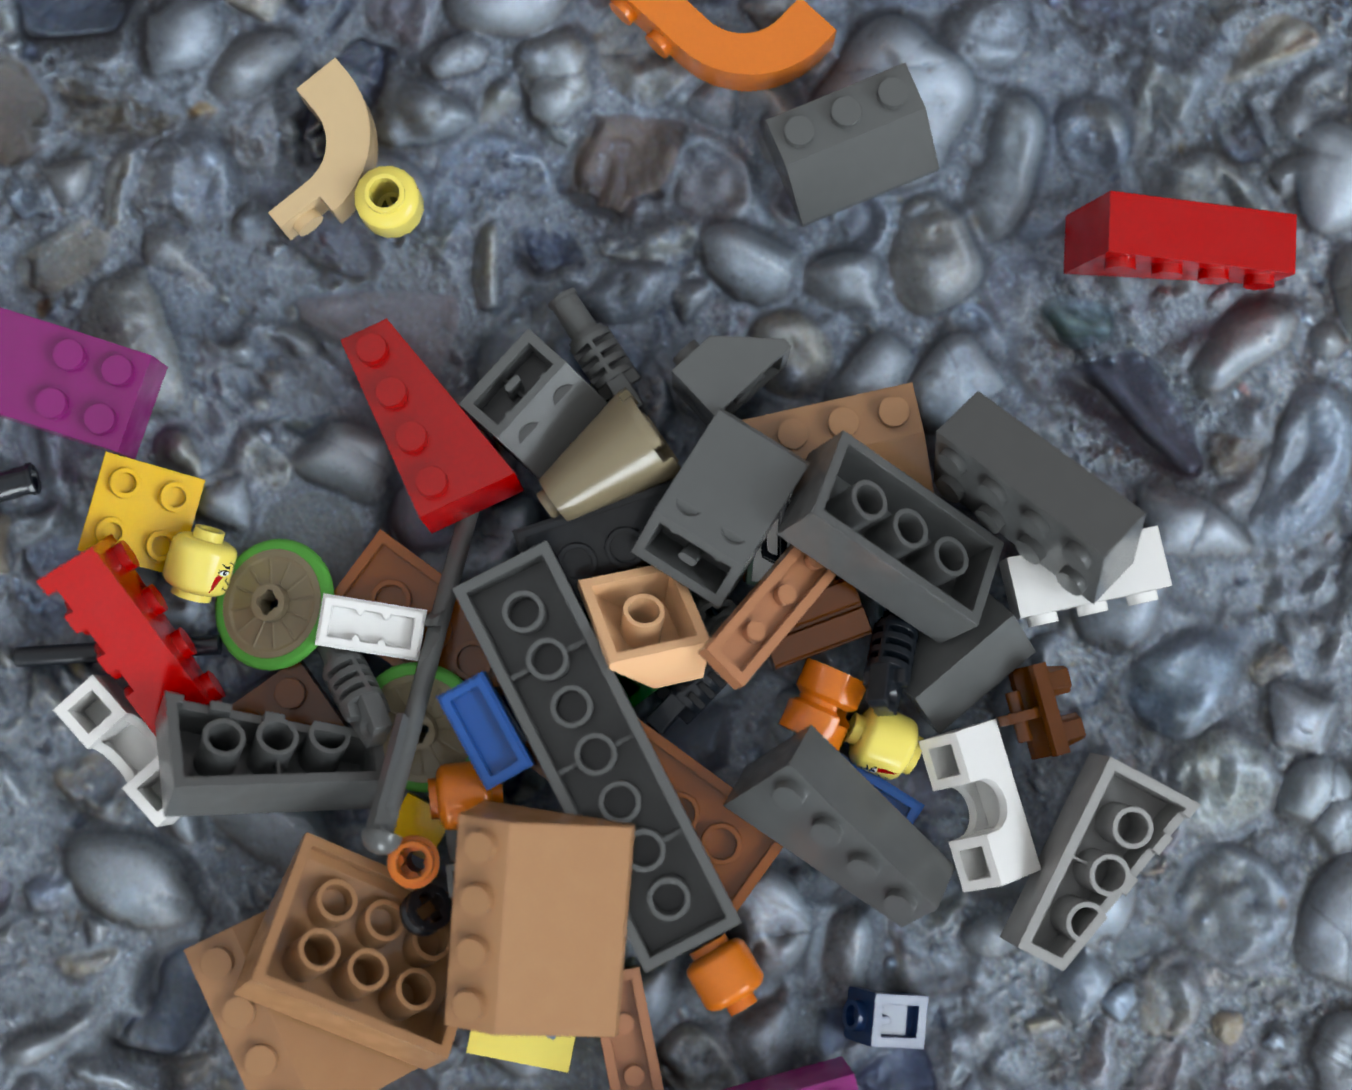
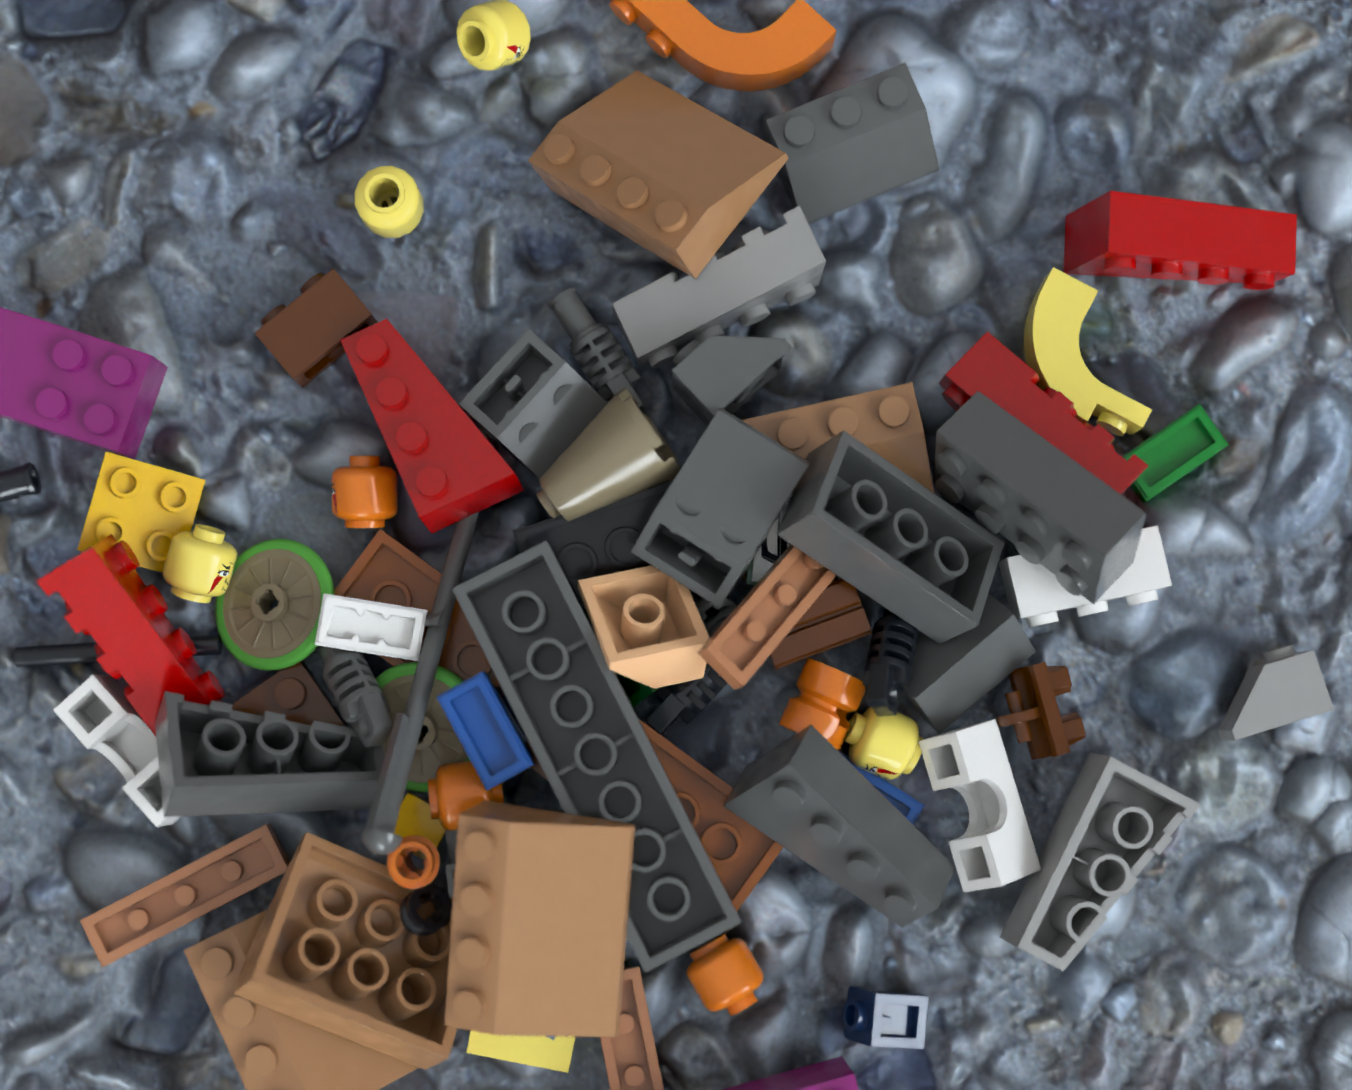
tan arch [268,58,378,240] -> none
none -> nougat plate [80,823,290,967]
none -> reddish brown brick [255,268,378,388]
none -> orange head [332,456,398,528]
none -> light yellow head [456,0,531,71]
none -> medium nougat slope [528,70,789,279]
none -> light grey wedge [612,206,826,368]
none -> red wedge [938,331,1149,494]
none -> light yellow arch [1024,267,1152,436]
none -> green tile [1122,404,1229,503]
none -> light grey slope [1218,644,1334,740]

